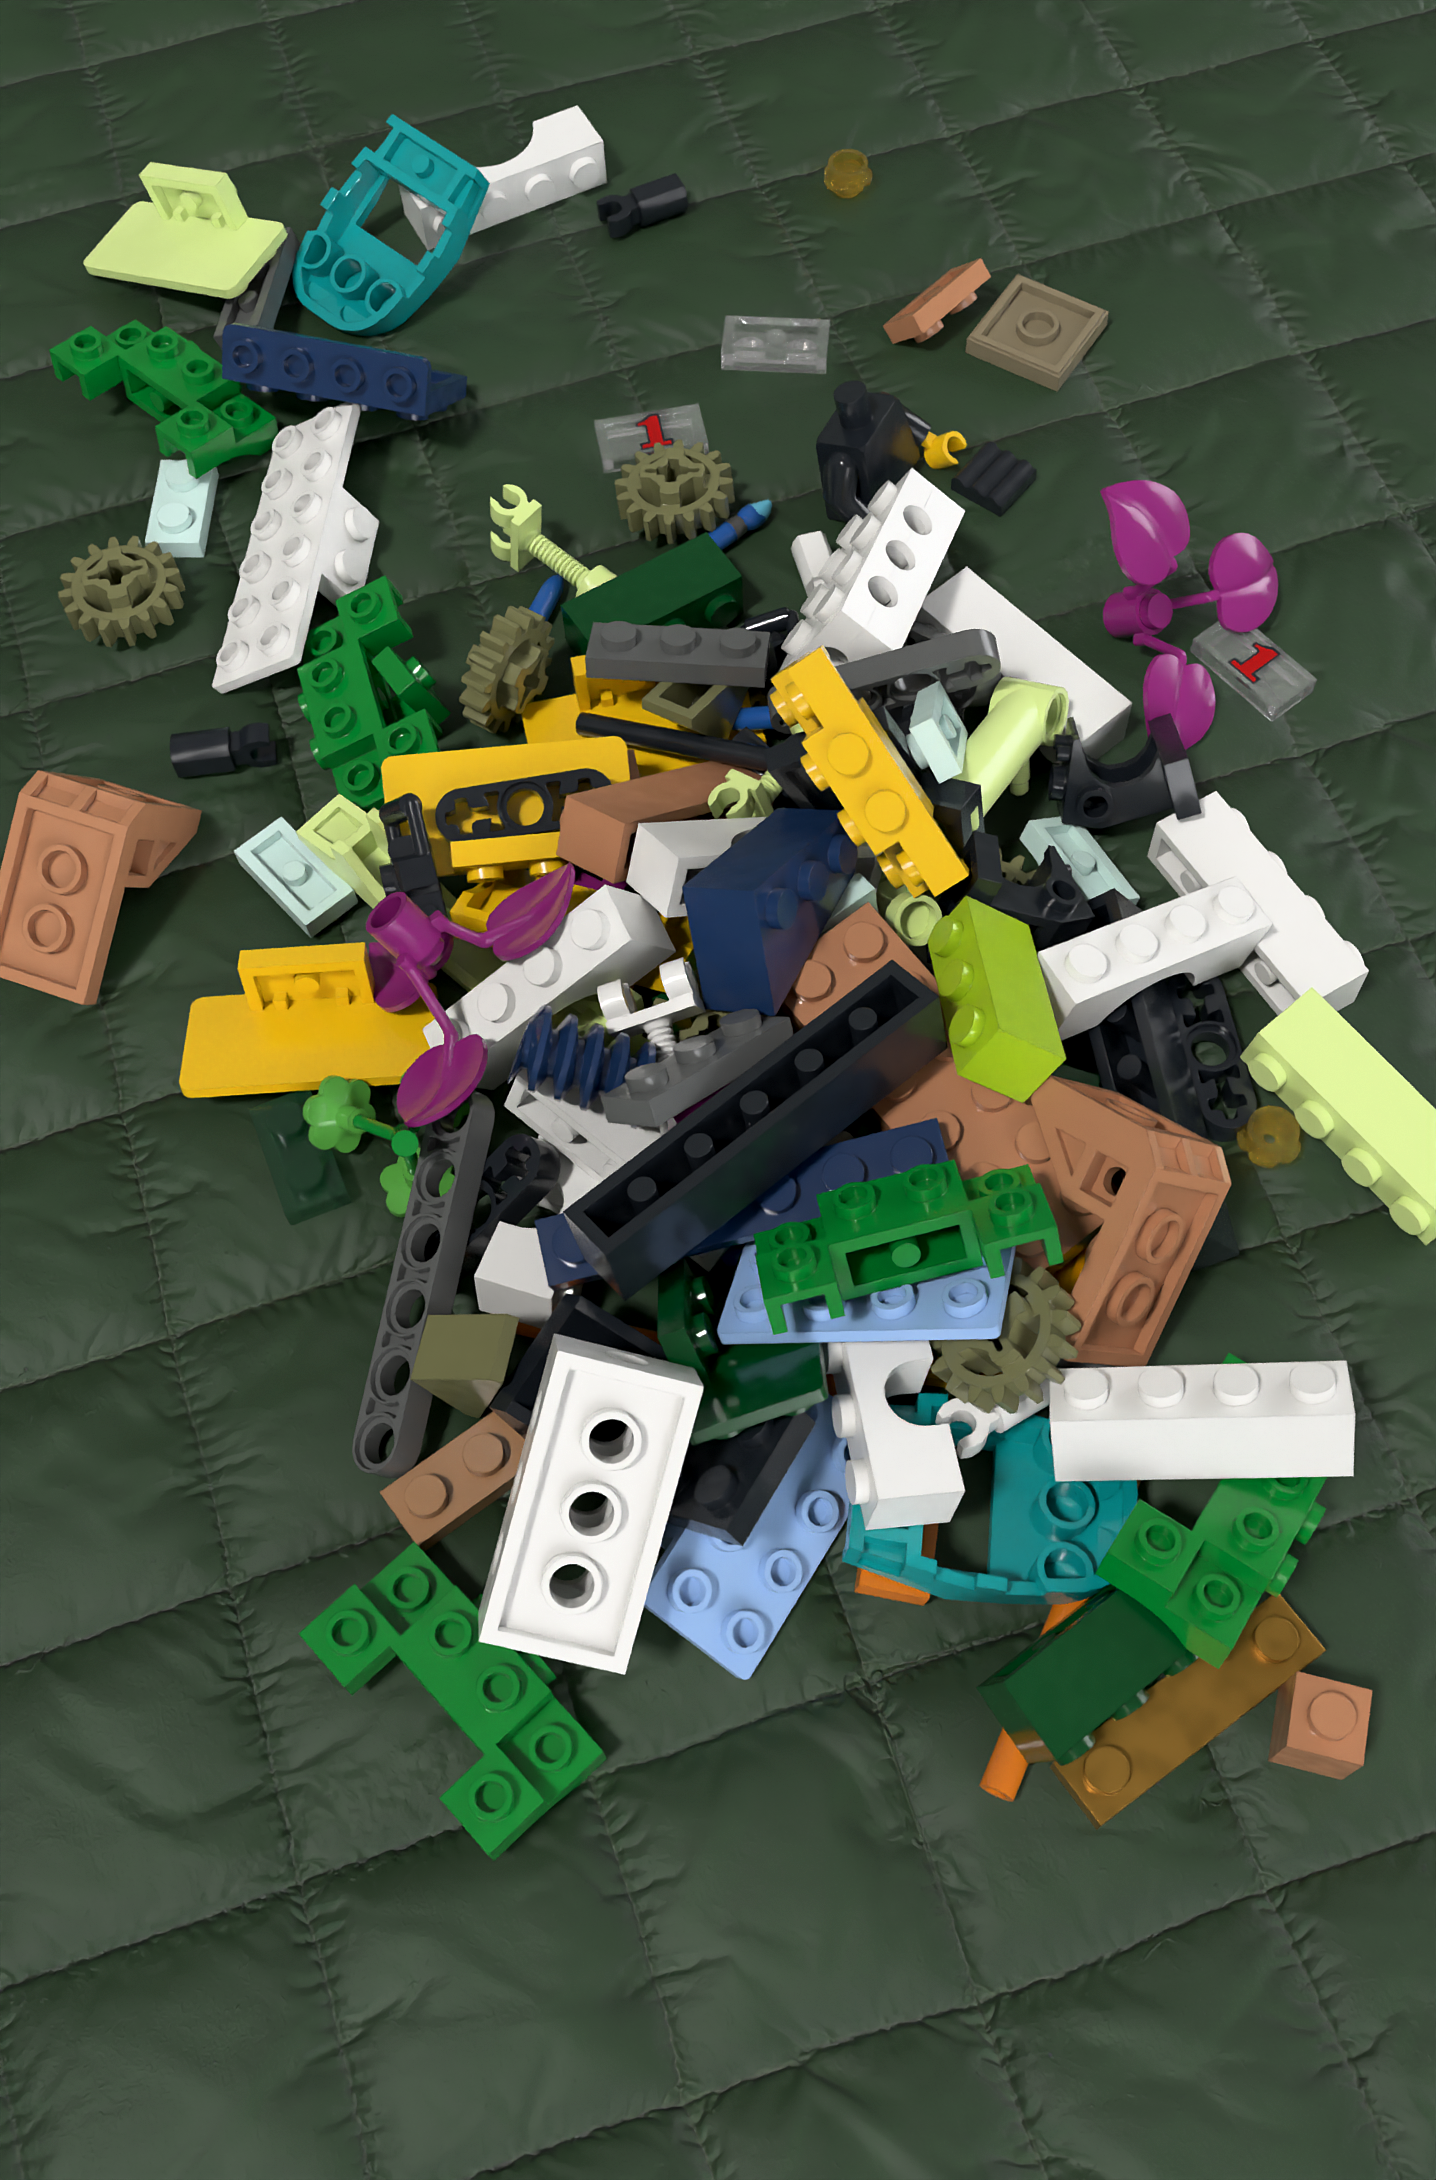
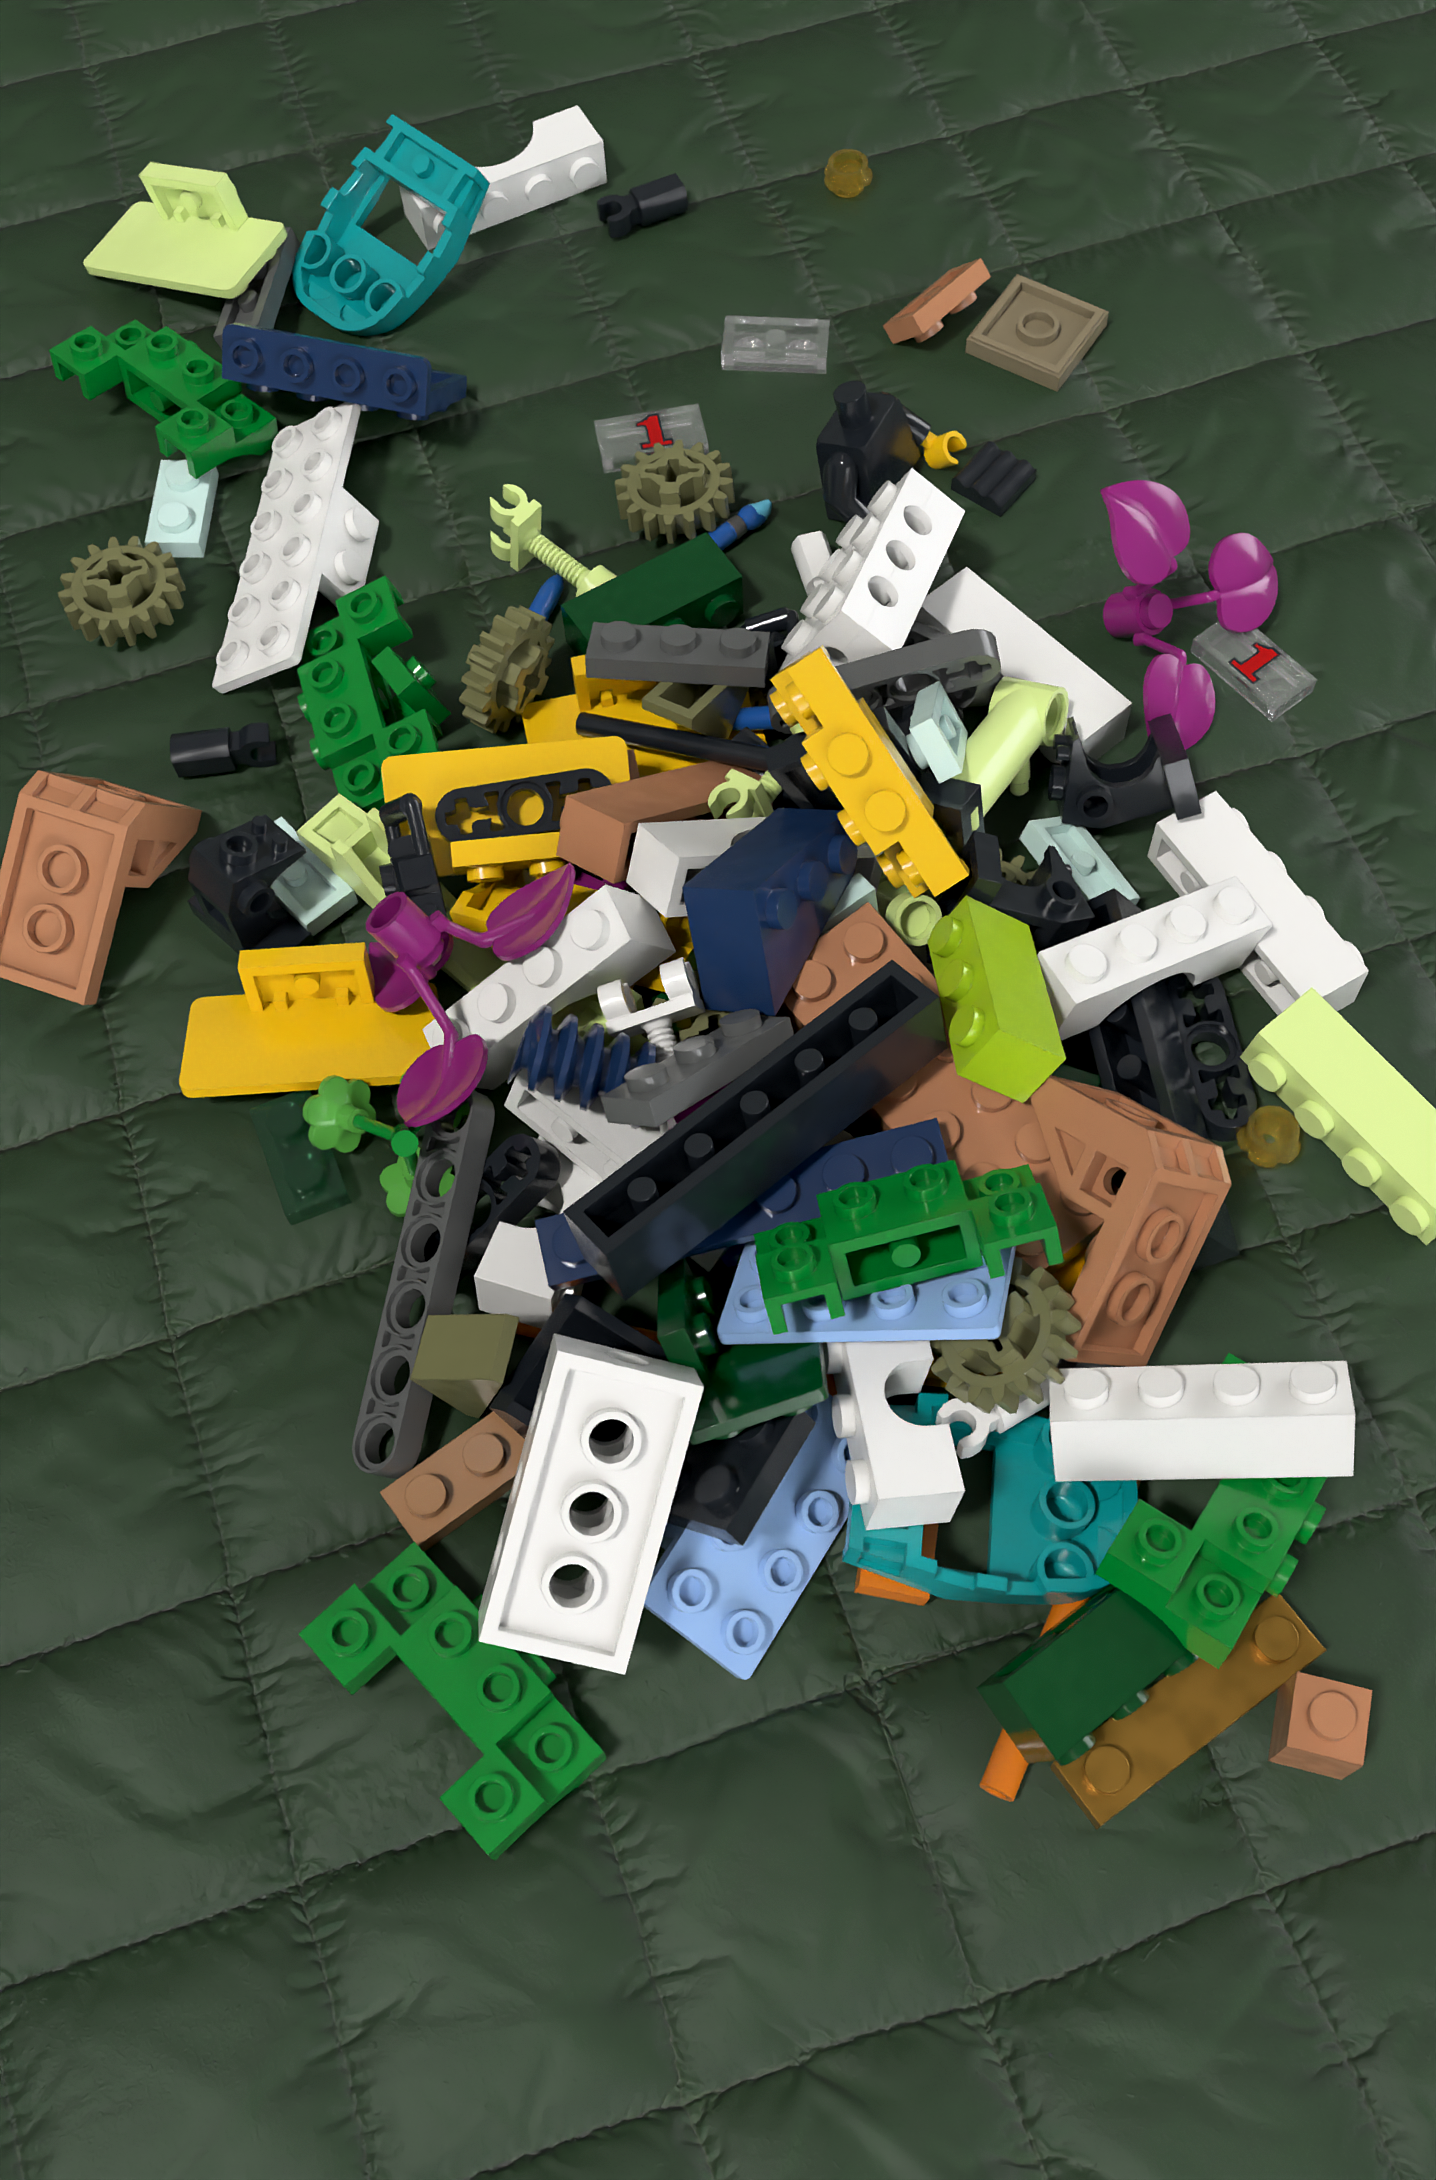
none -> black tile [188,814,316,955]

